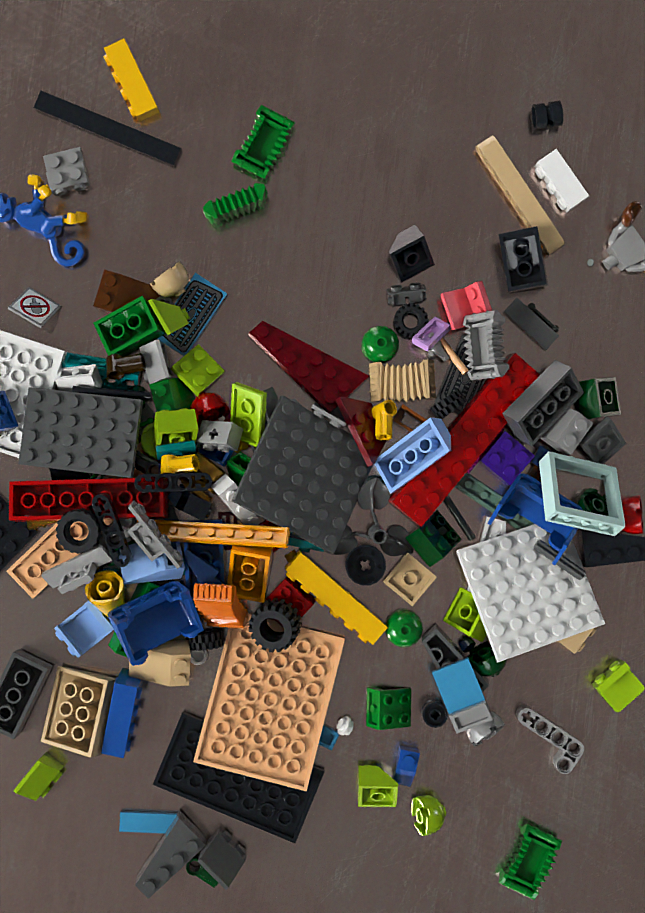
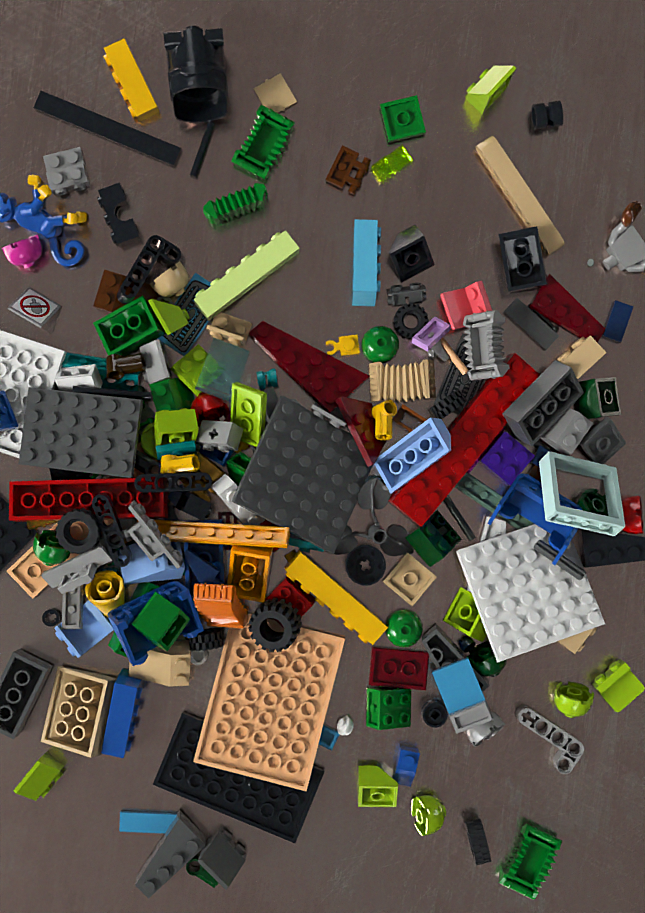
white brick [534,149,589,213] -> none
none -> dark pink cylinder [2,235,42,268]
none -> green cylinder [33,530,71,566]
none -> black bush [42,609,60,627]
none -> light grey tile [62,584,84,629]
none -> black arch [97,182,142,248]
none -> black beam [117,235,181,304]
none -> green slope [132,592,190,652]
none -> black piece [163,26,228,123]
none -> black bar [190,121,215,178]
none -> yellowish green brick [194,230,300,321]
none -> clear light blue tile [195,338,249,402]
none -> tan bracket [206,312,253,347]
none -> tan piece [253,73,297,113]
none -> teal wheel [256,368,278,390]
none -> reddish brown plate [326,145,371,195]
none -> yellow plate [326,335,360,356]
none -> medium azure wedge [352,219,381,306]
none -> dark red tile [369,646,429,691]
none -> clear neon green slope [371,144,414,182]
none -> green plate [380,95,426,143]
none -> black tyre [465,818,491,865]
none -> lime slope [466,66,517,114]
none -> dark red wing [529,273,606,343]
none -> lime cylinder [554,682,594,718]
none -> tan brick [557,335,606,379]
none -> dark blue tile [602,300,634,343]

